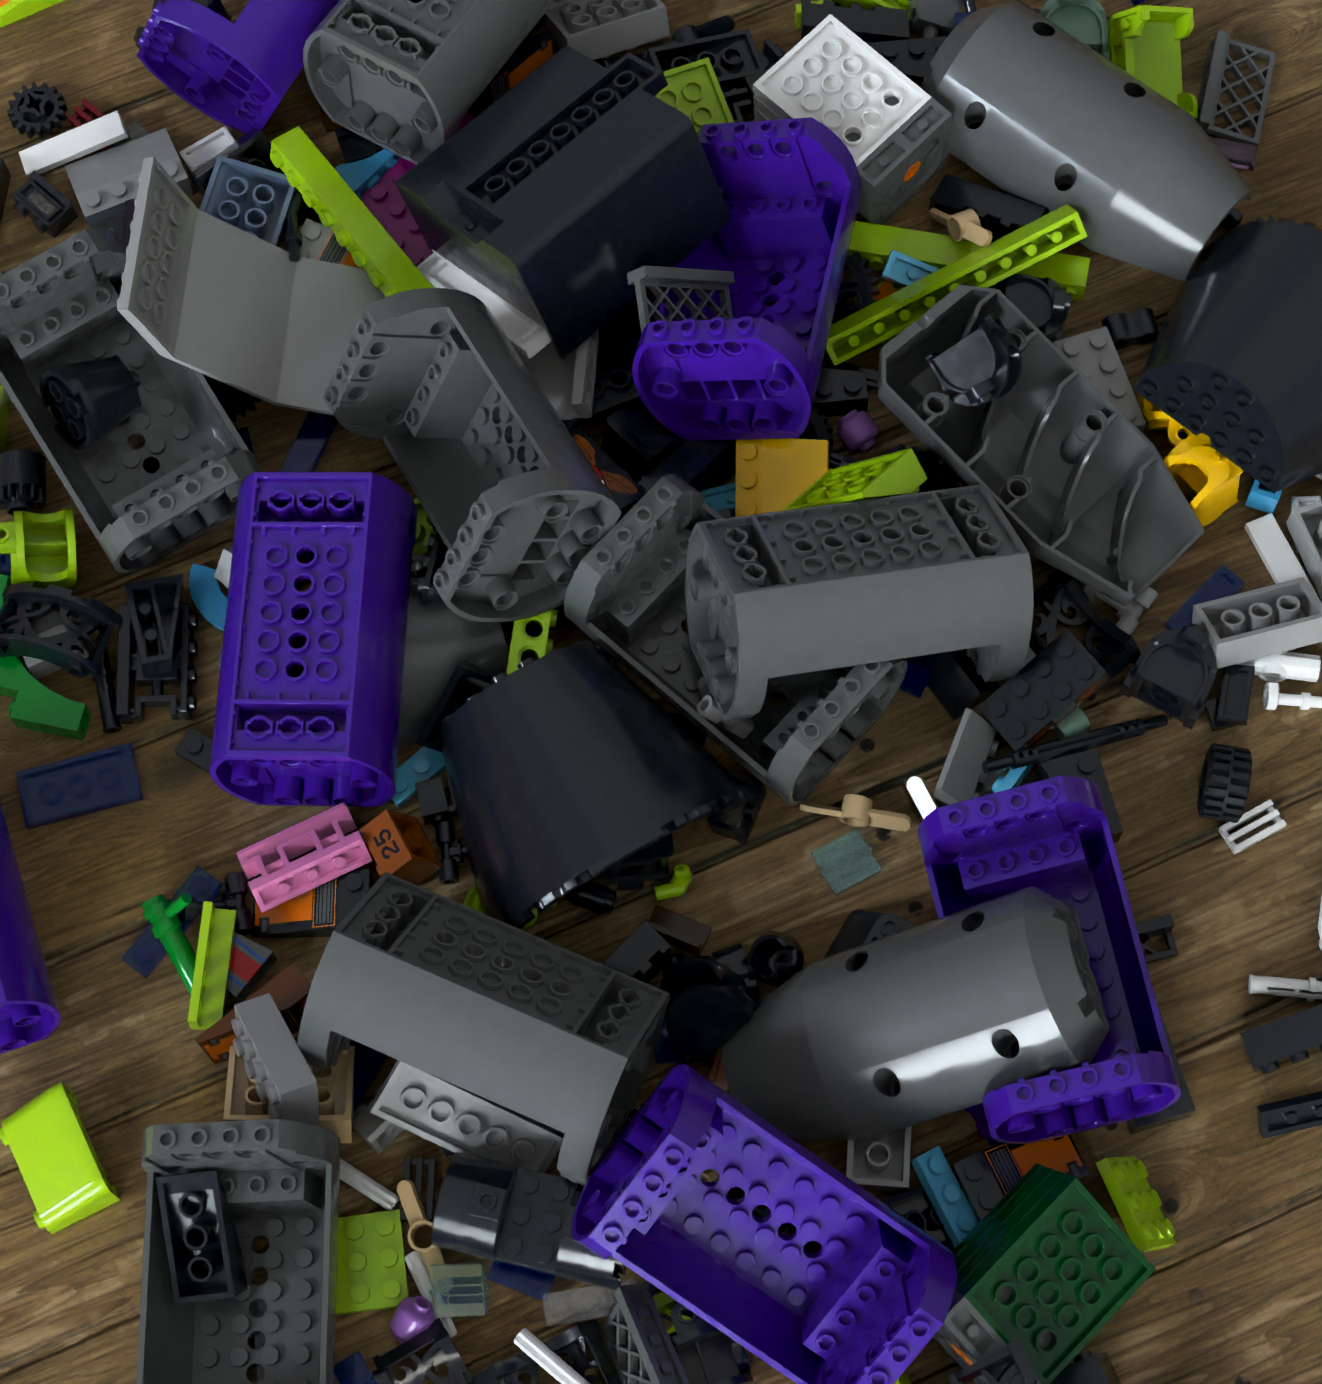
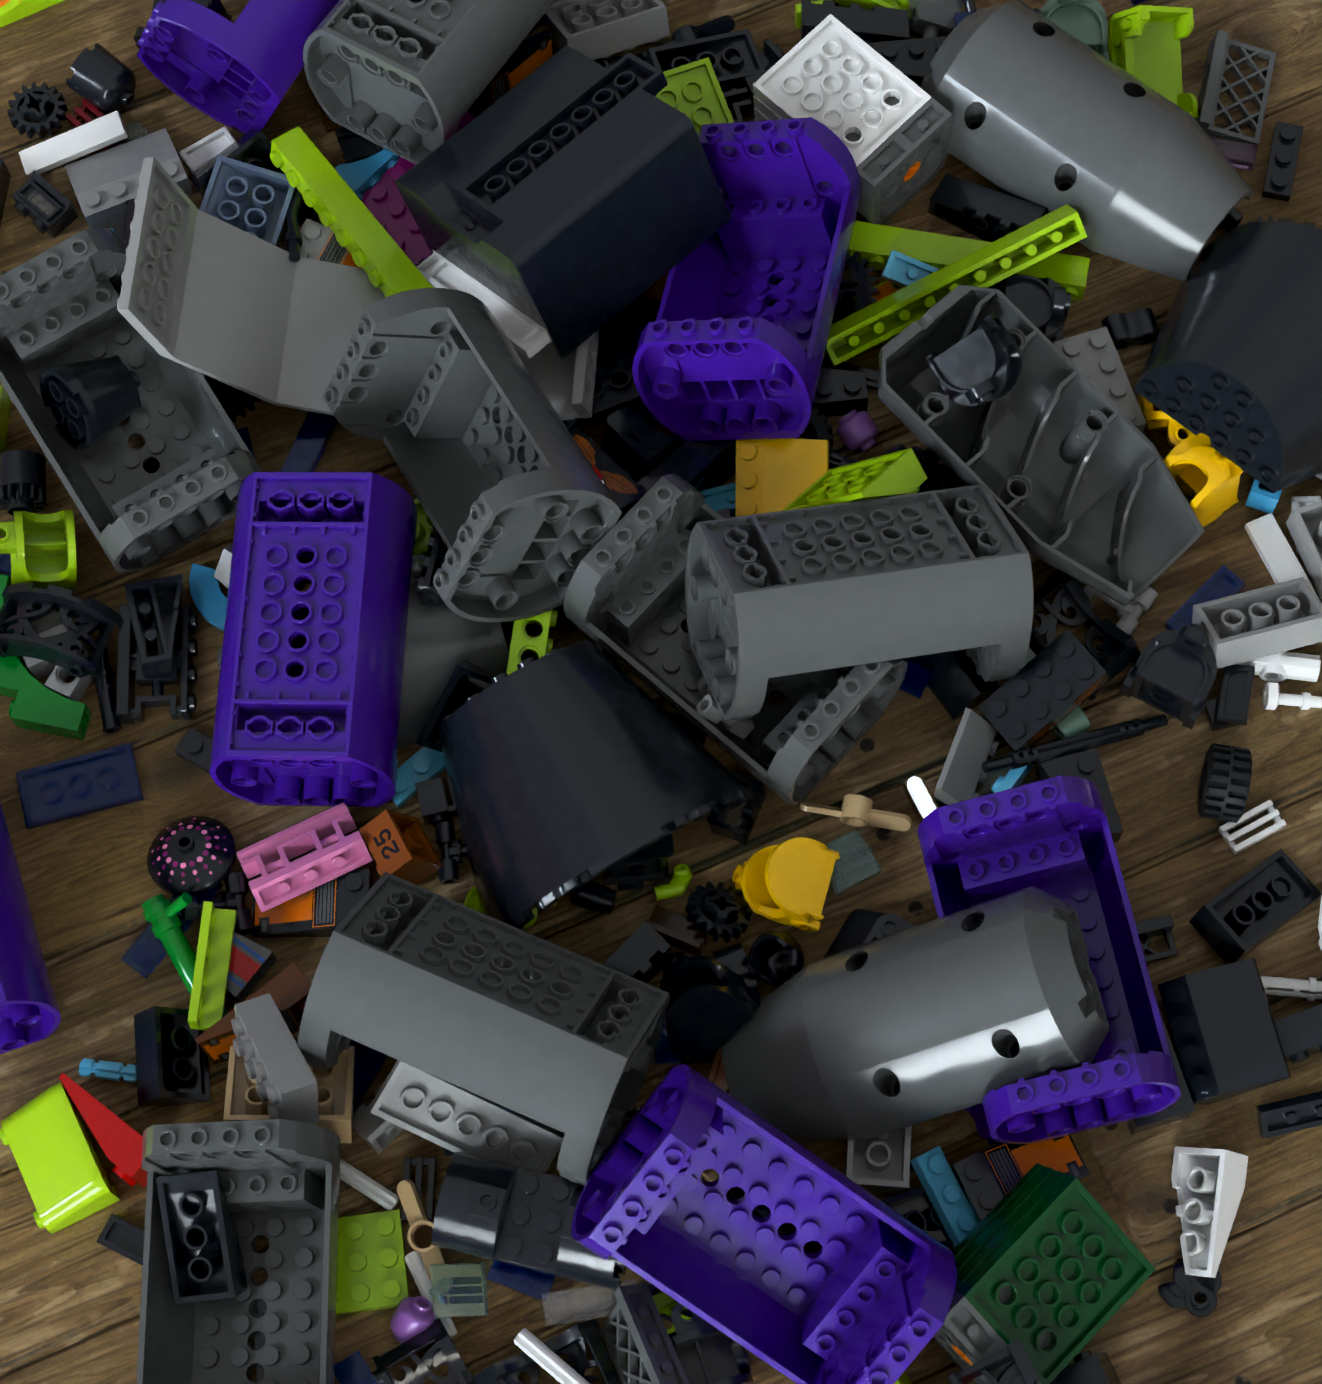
dark grey fence [627,265,735,333] -> none
tan piece [929,207,992,247] -> none
lime plate [1095,1156,1176,1252] -> none
none -> light grey brick [44,665,92,702]
none -> red slope [59,1073,148,1188]
none -> black cylinder [66,43,136,112]
none -> medium azure axle [79,1058,137,1083]
none -> black tile [96,1214,144,1266]
none -> black slope [134,1006,211,1107]
none -> black dish [147,816,236,896]
none -> black gear [685,882,752,943]
none -> yellow animal [732,837,840,933]
none -> black slope [1158,958,1291,1105]
none -> black plate [1158,1258,1222,1317]
none -> white wedge [1171,1146,1248,1278]
none -> black slope [1189,849,1322,964]
none -> black plate [1261,121,1303,202]

